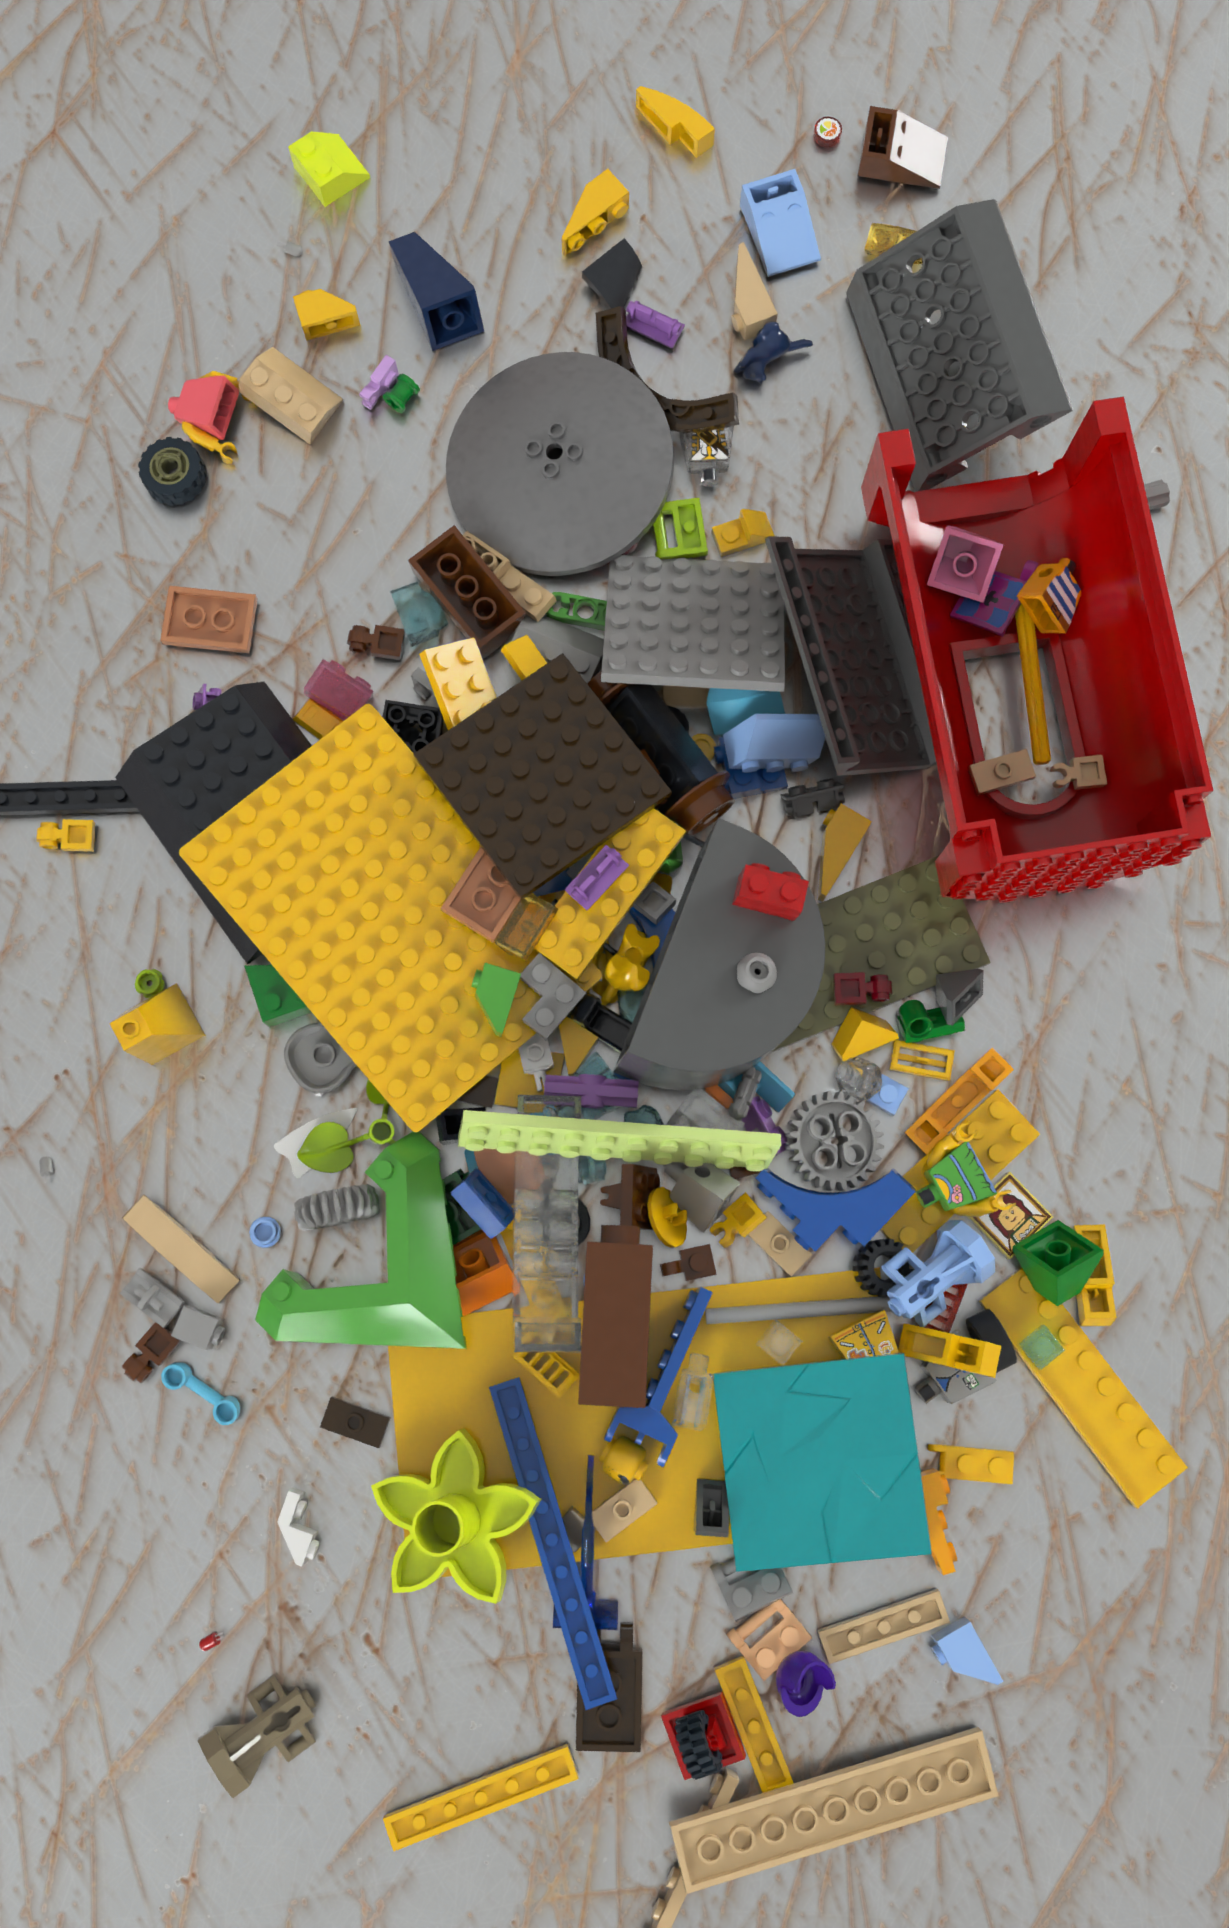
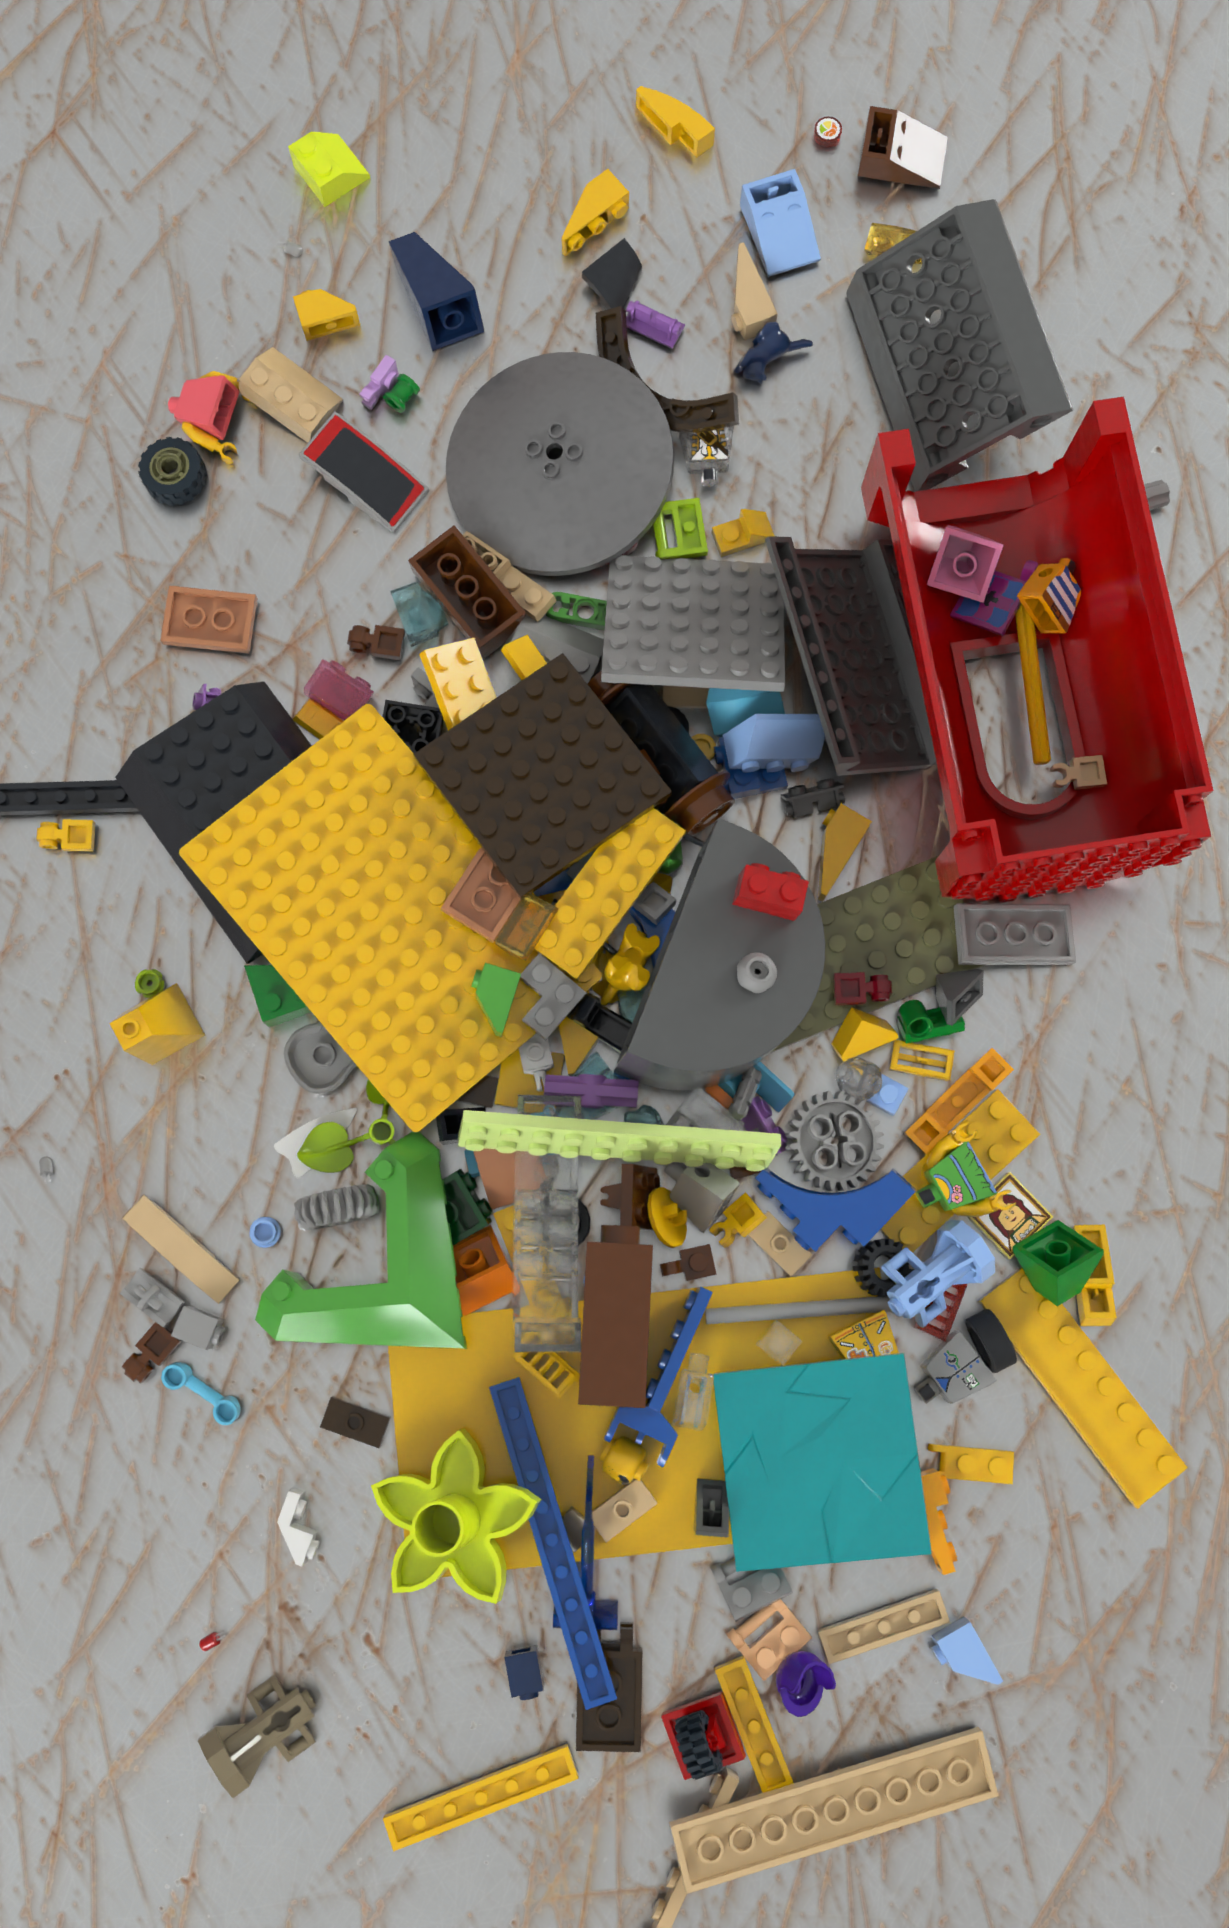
blue slope [451,1168,517,1239] -> none
medium lavender hinge [565,845,629,911] -> none
clear light blue plate [574,1155,607,1185] -> none
yellow slope [898,1323,1001,1378] -> none
tan plate [968,749,1036,796] -> none
clear light blue plate [1018,1325,1065,1370] -> none
none -> slope [299,411,429,533]
none -> dark blue brick [504,1645,545,1700]
none -> light grey plate [954,903,1076,965]

